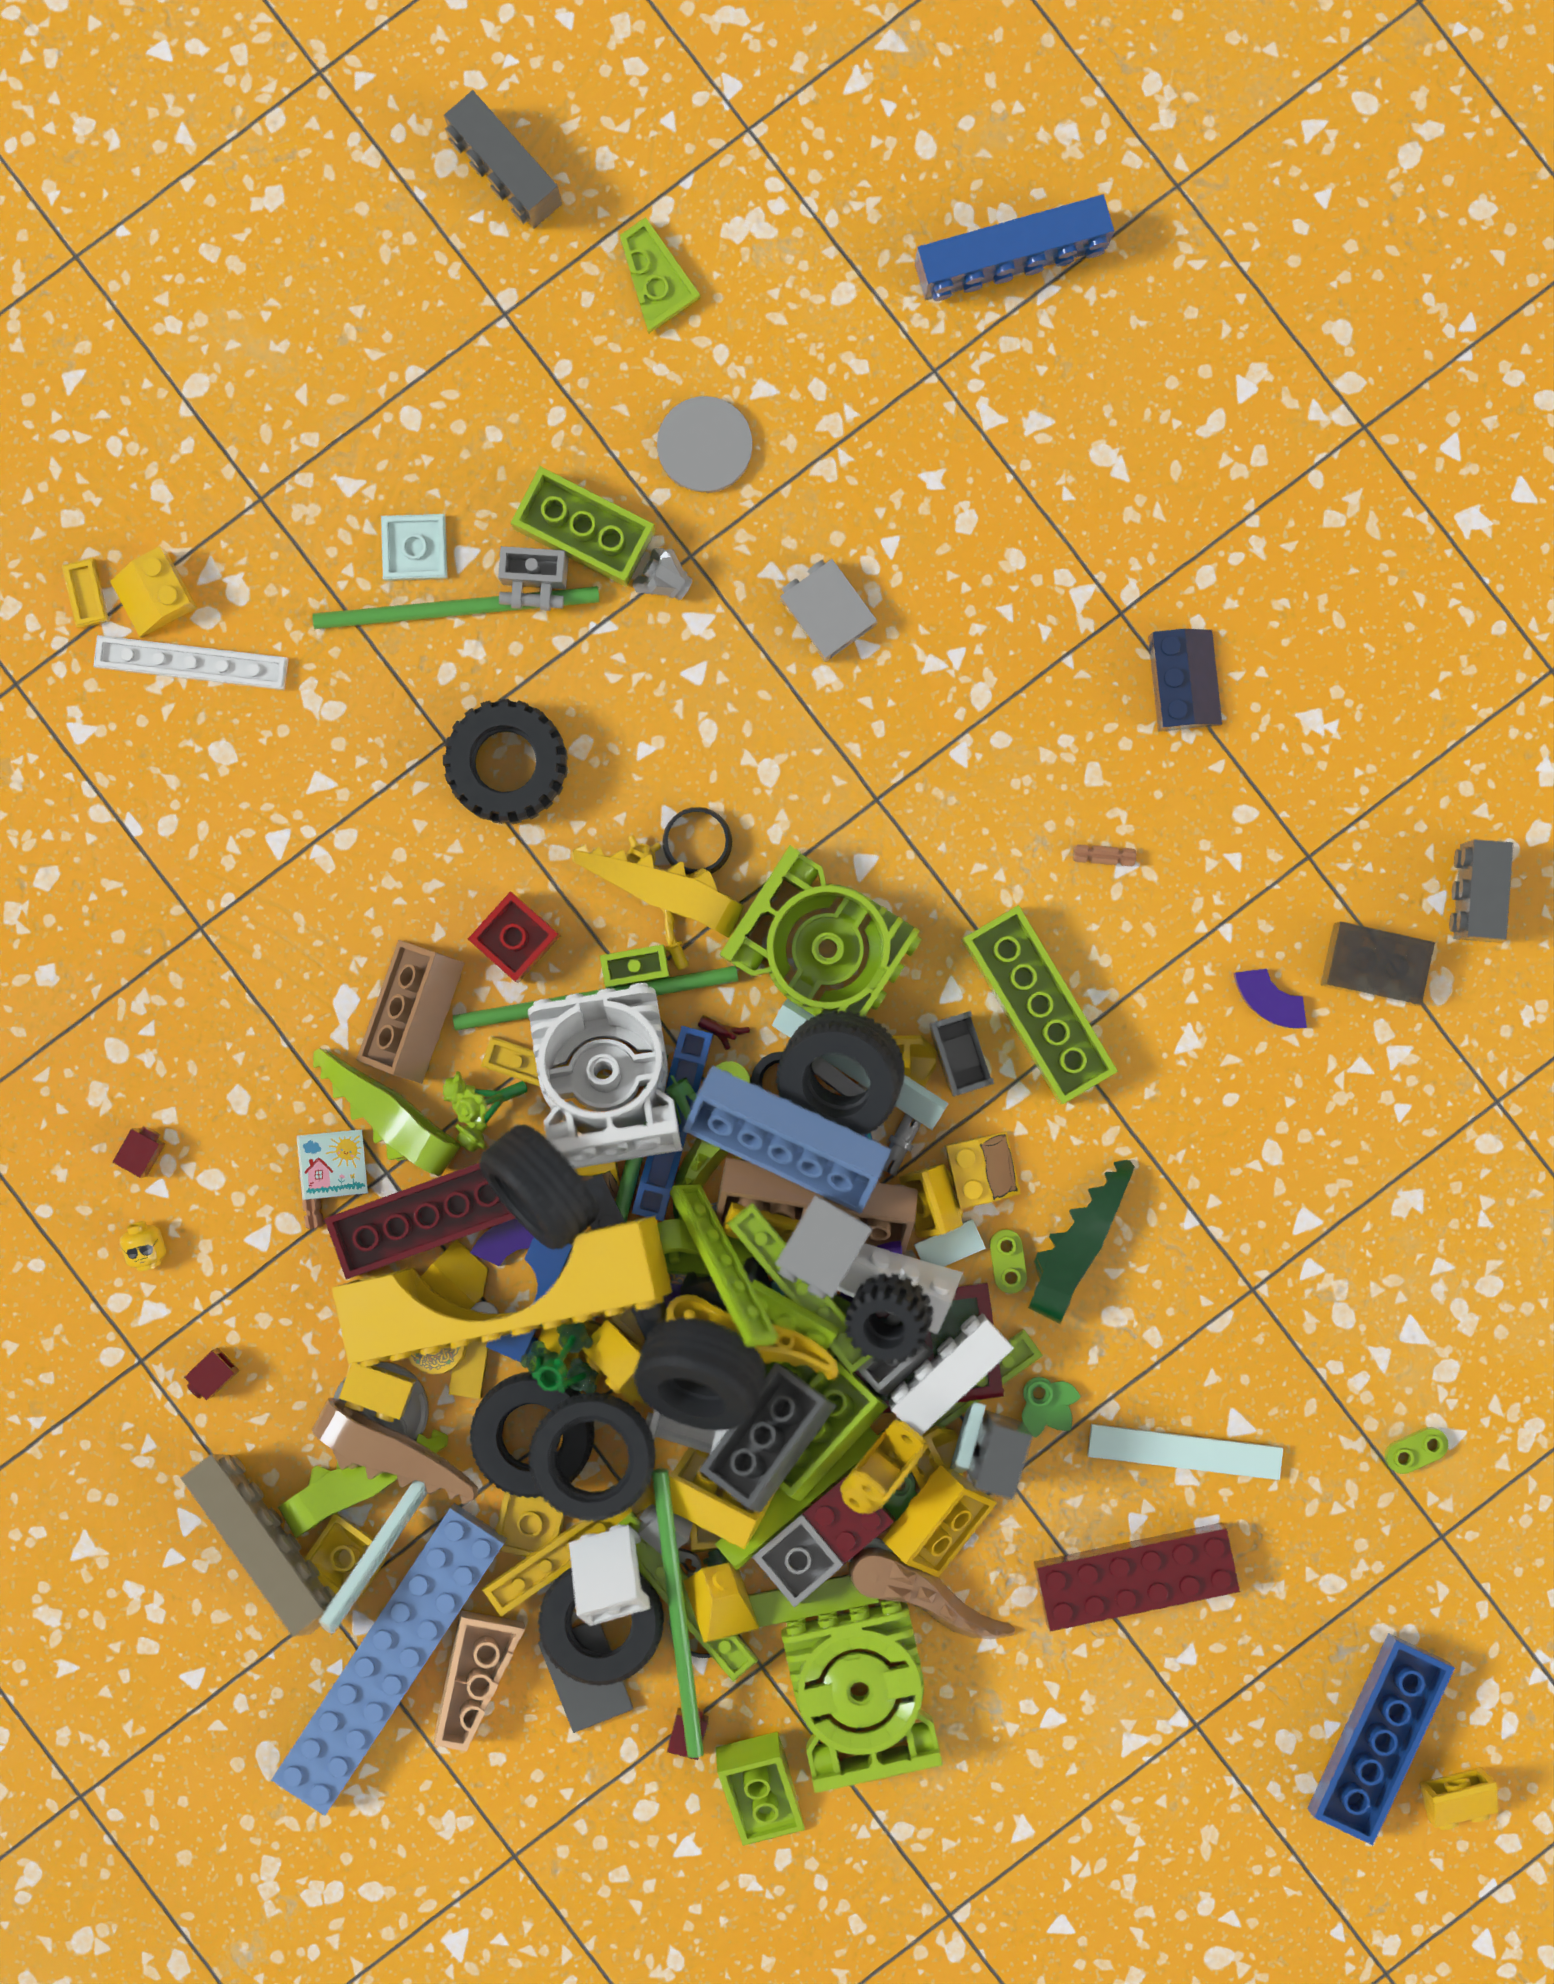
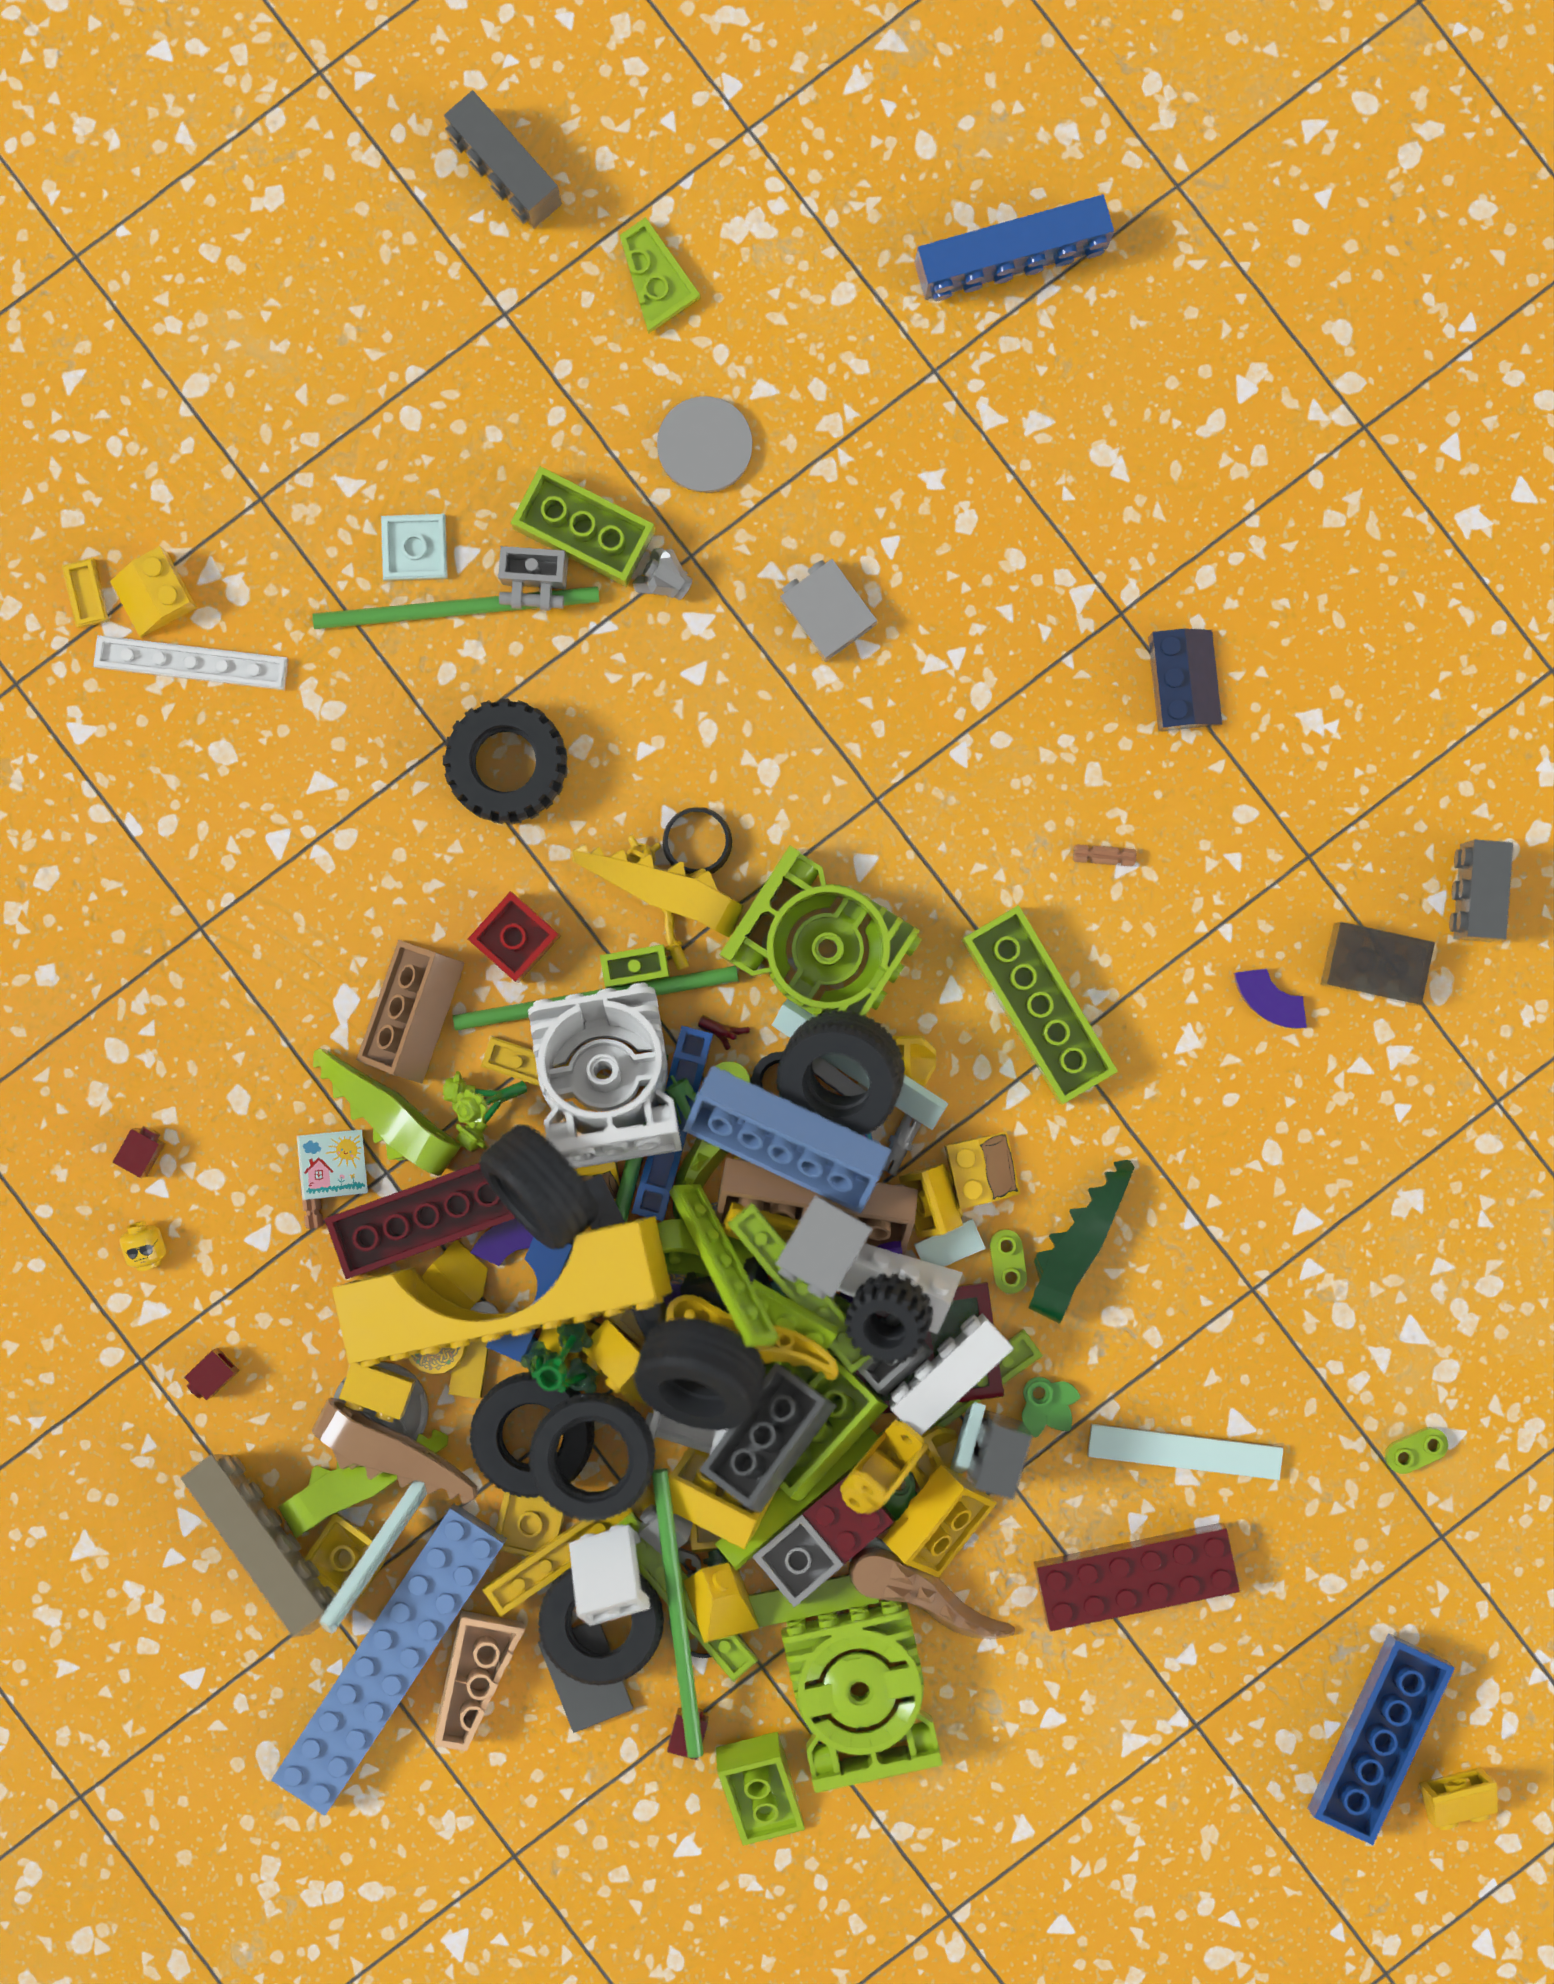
dark grey piece [929,1011,994,1096] -> none

